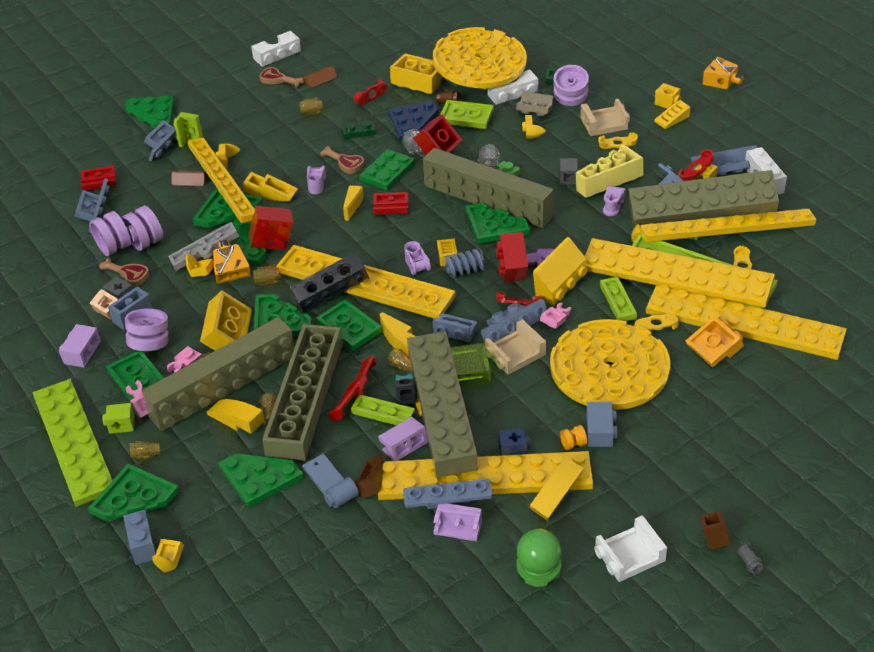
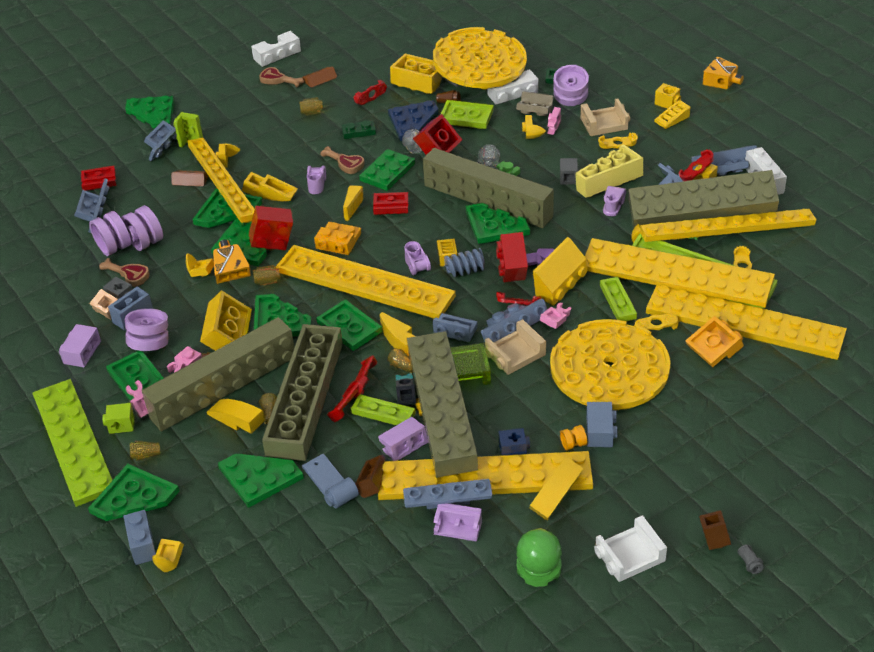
light grey hinge [168,222,239,271] -> none
black brick [290,252,369,312] -> none
none -> light orange plate [314,222,362,255]
none -> bright pink plate [547,107,561,135]

